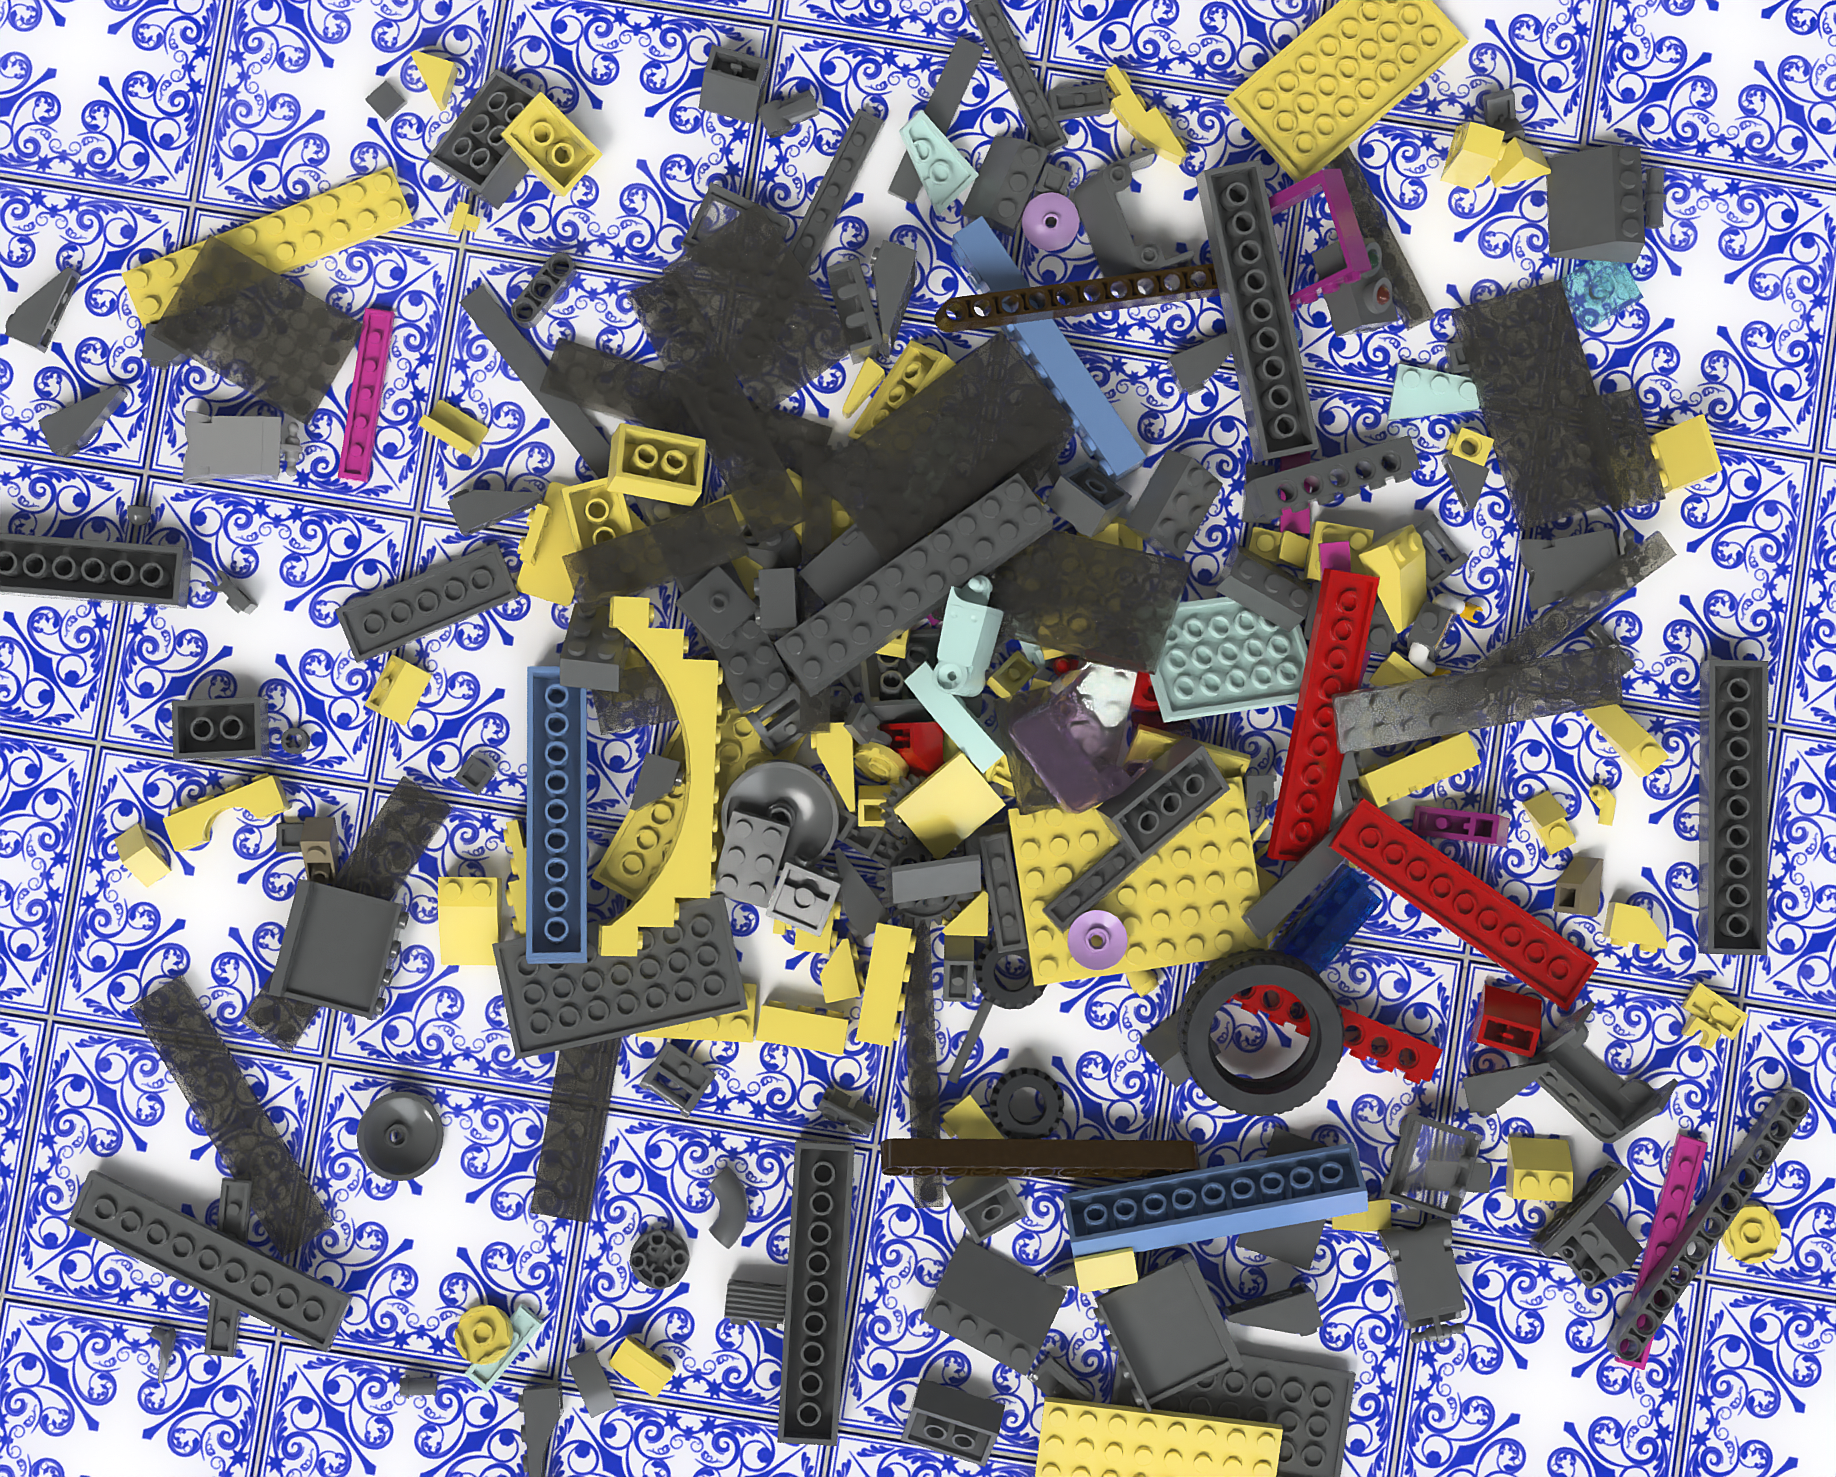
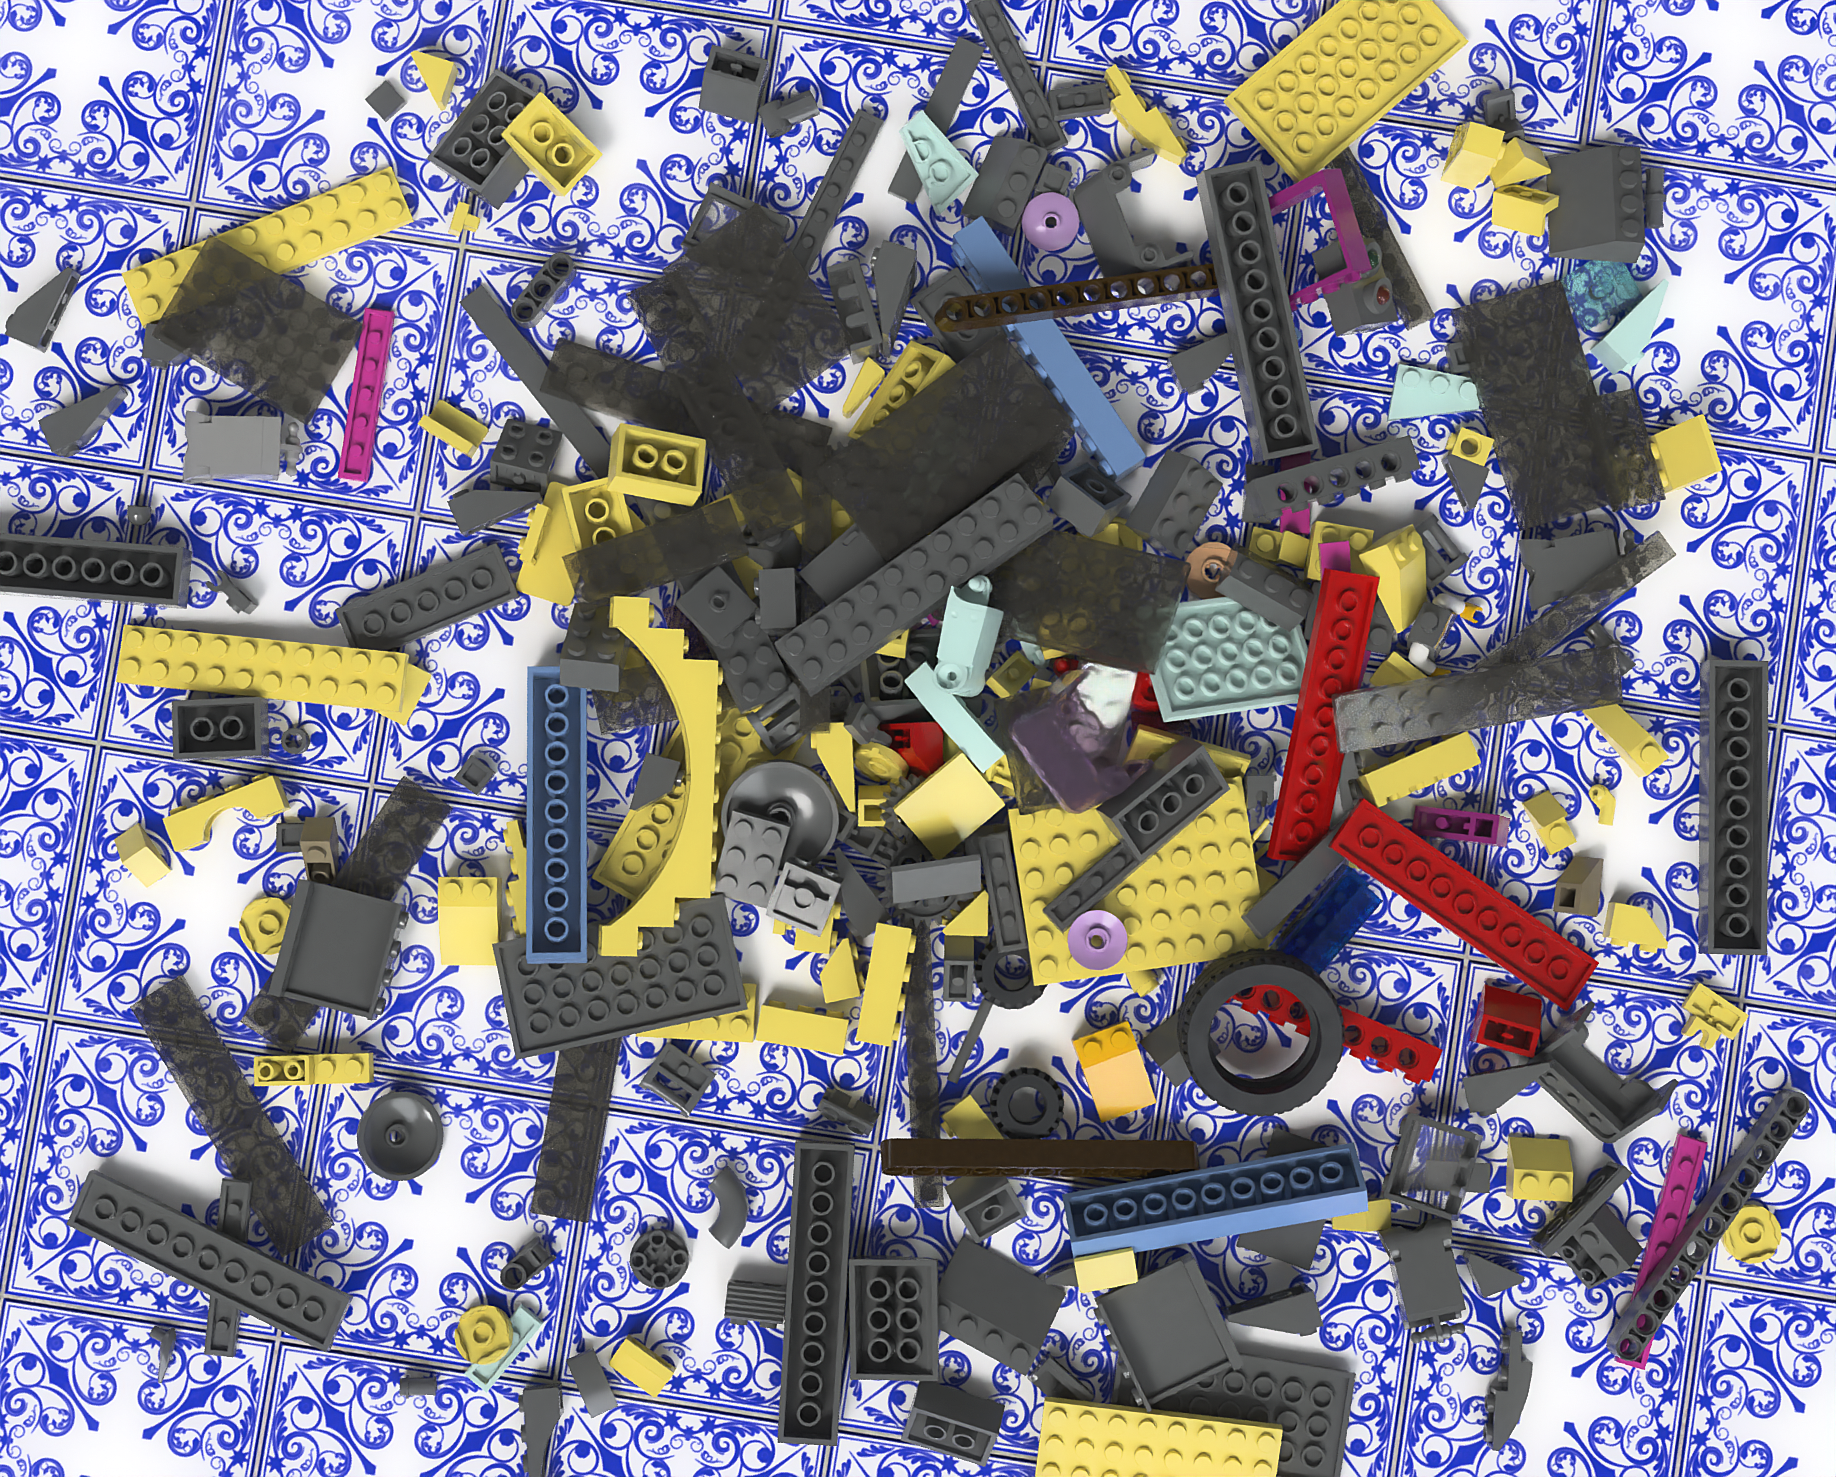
none -> light yellow plate [116,625,409,713]
none -> light yellow tile [239,897,291,955]
none -> light yellow slope [254,1053,374,1086]
none -> dark grey bracket [490,419,563,496]
none -> dark grey piece [500,1236,556,1290]
none -> clear purple slope [662,605,710,660]
none -> dark grey slope [849,1255,940,1381]
none -> dark grey plate [910,267,1008,370]
none -> yellow slope [1071,1020,1157,1123]
none -> light nougat plate [1183,542,1231,600]
none -> dark grey slope [1463,1250,1525,1298]
none -> dark grey slope [1483,1327,1533,1451]
none -> light yellow panel [1491,183,1559,237]
none -> light aqua slope [1590,279,1669,375]

